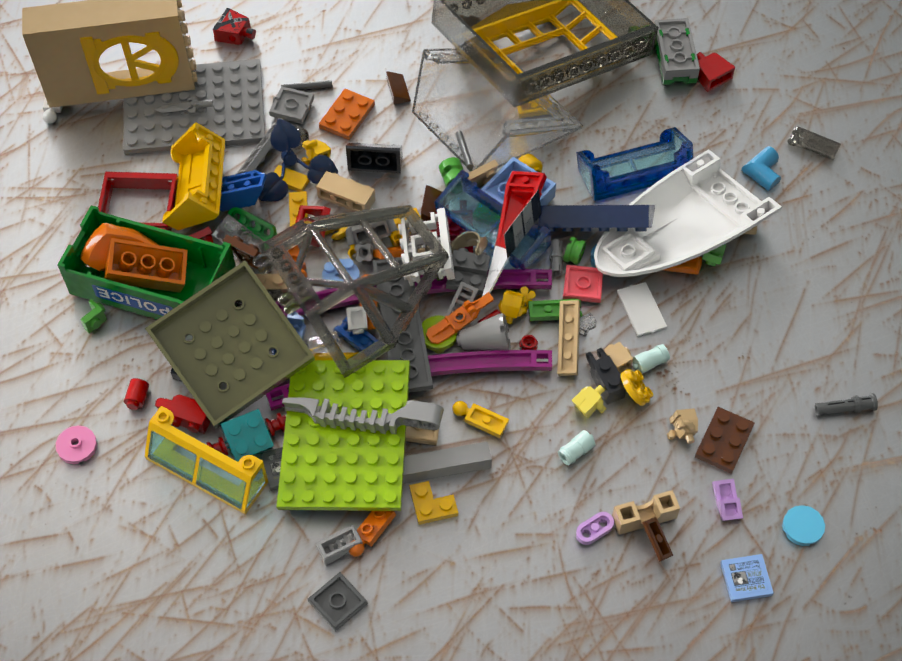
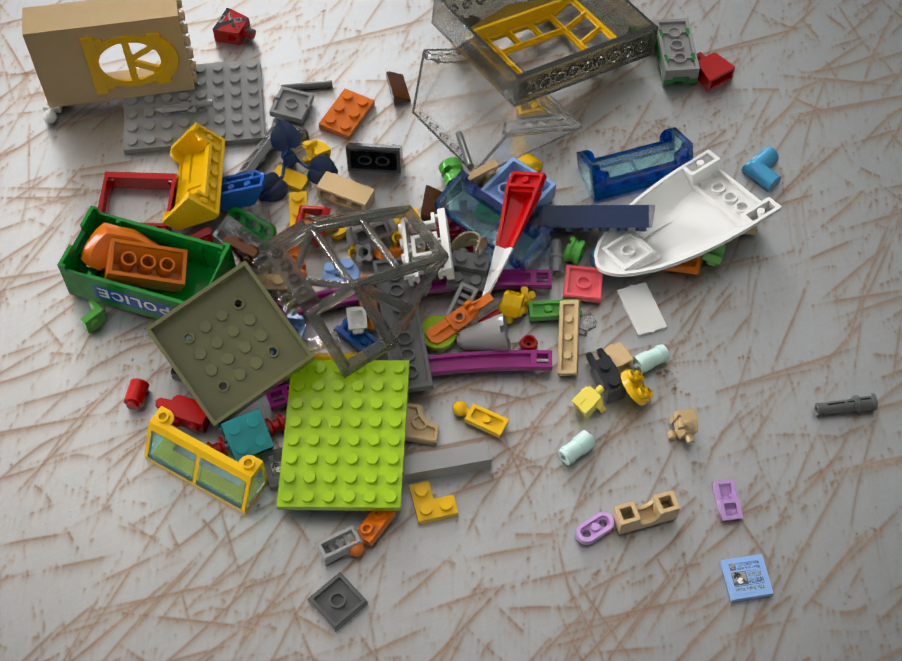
bright pink plate [56,426,97,464] -> none
light grey piece [282,398,444,434] -> none
sticker [504,189,542,259] -> none
reddish brown slope [642,517,673,562] -> none
reddish brown plate [695,407,755,474] -> none
medium azure tile [782,505,825,546] -> none
clear smoke plate [787,127,841,160] -> none

